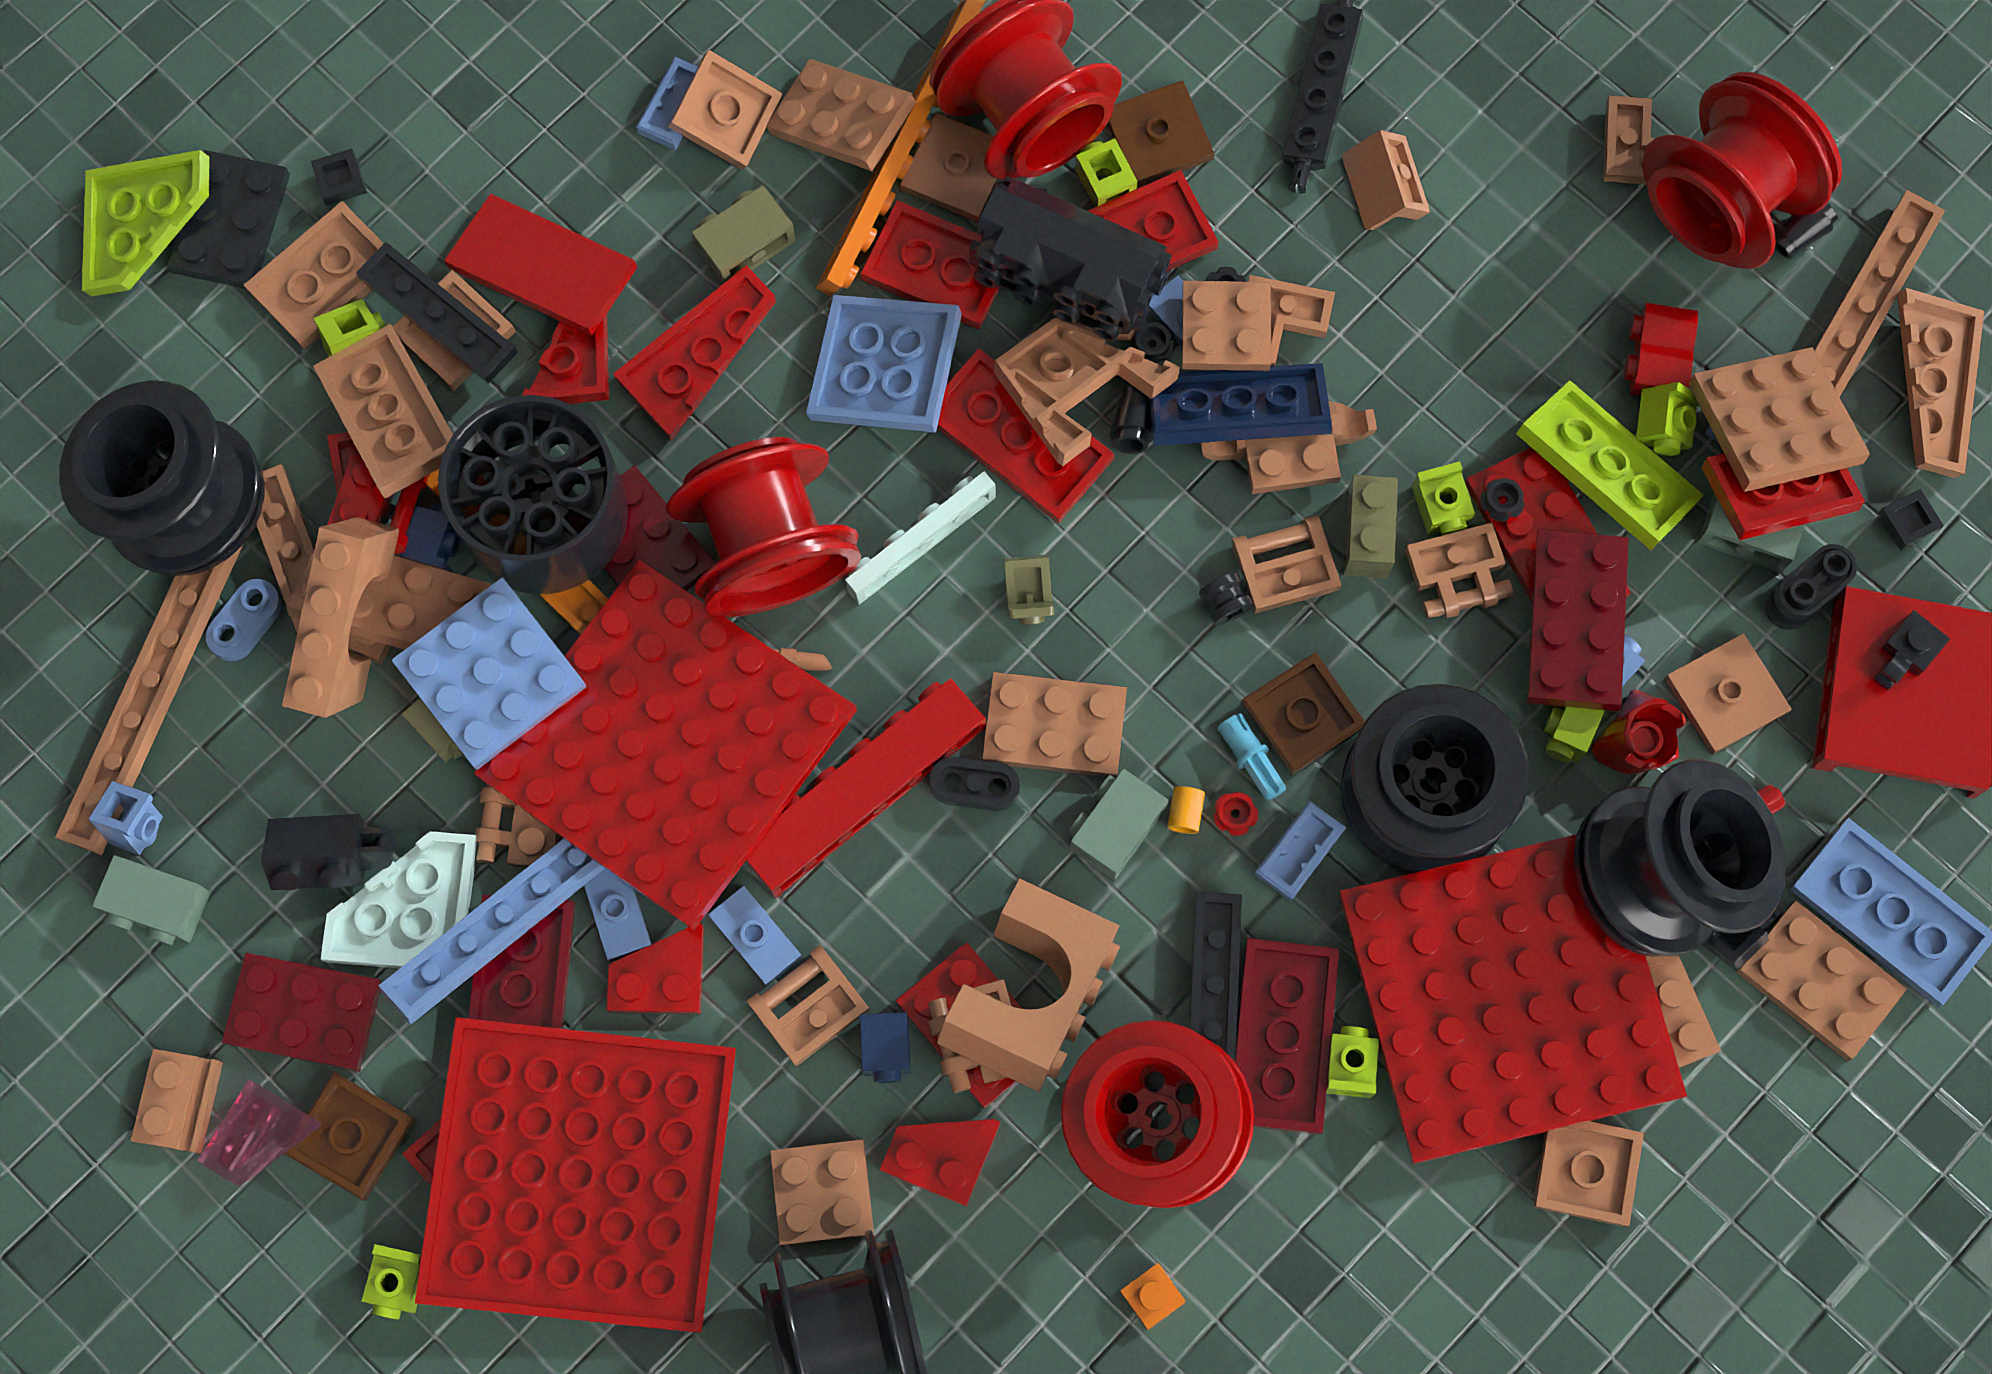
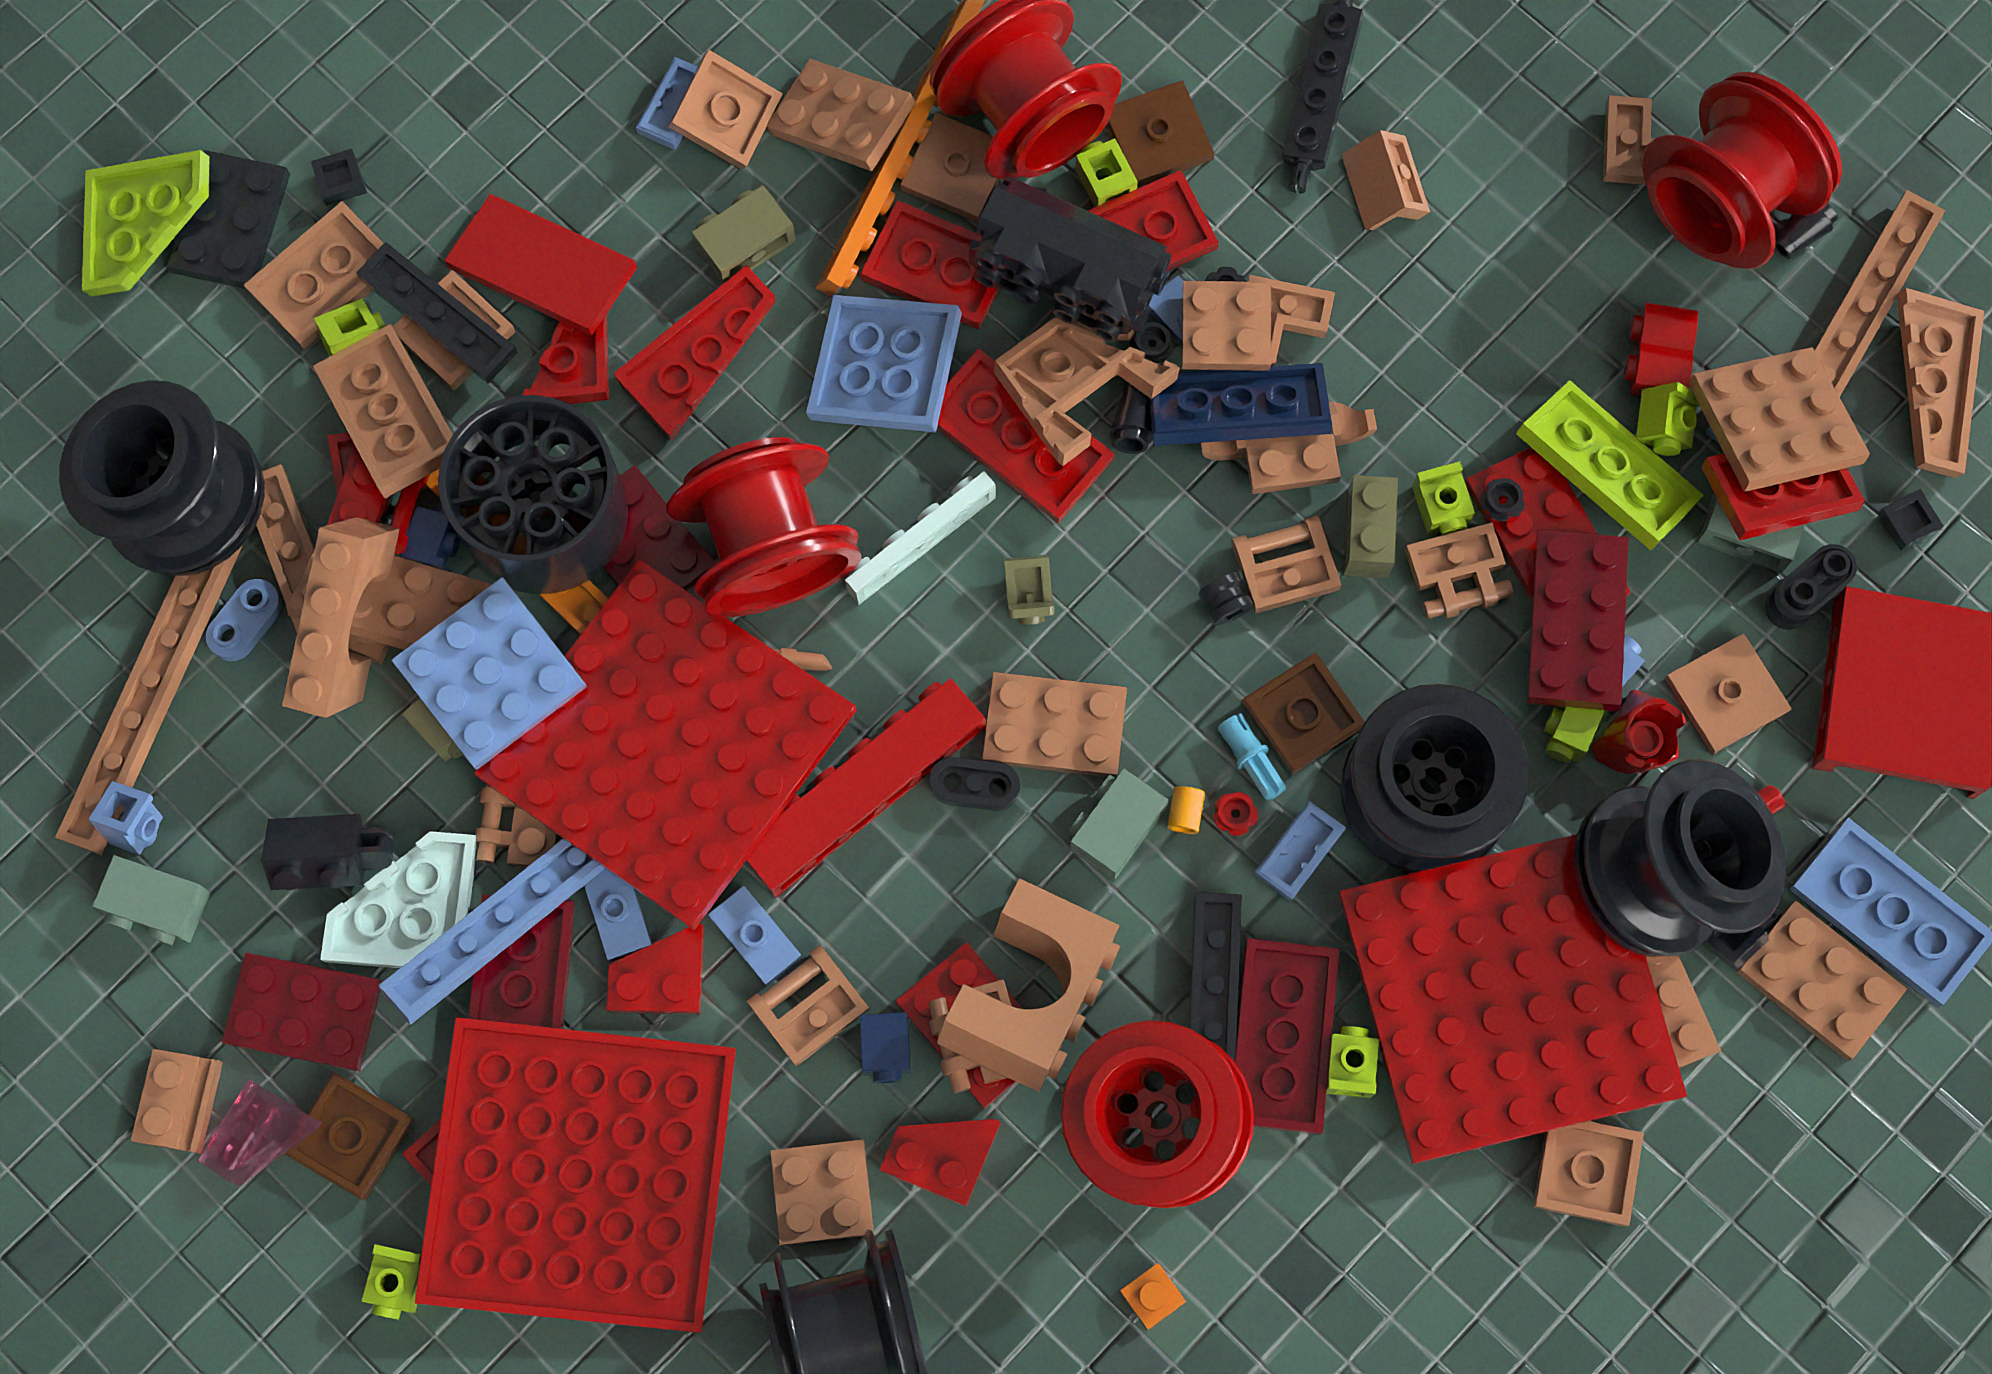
black plate [1874,610,1950,690] -> none

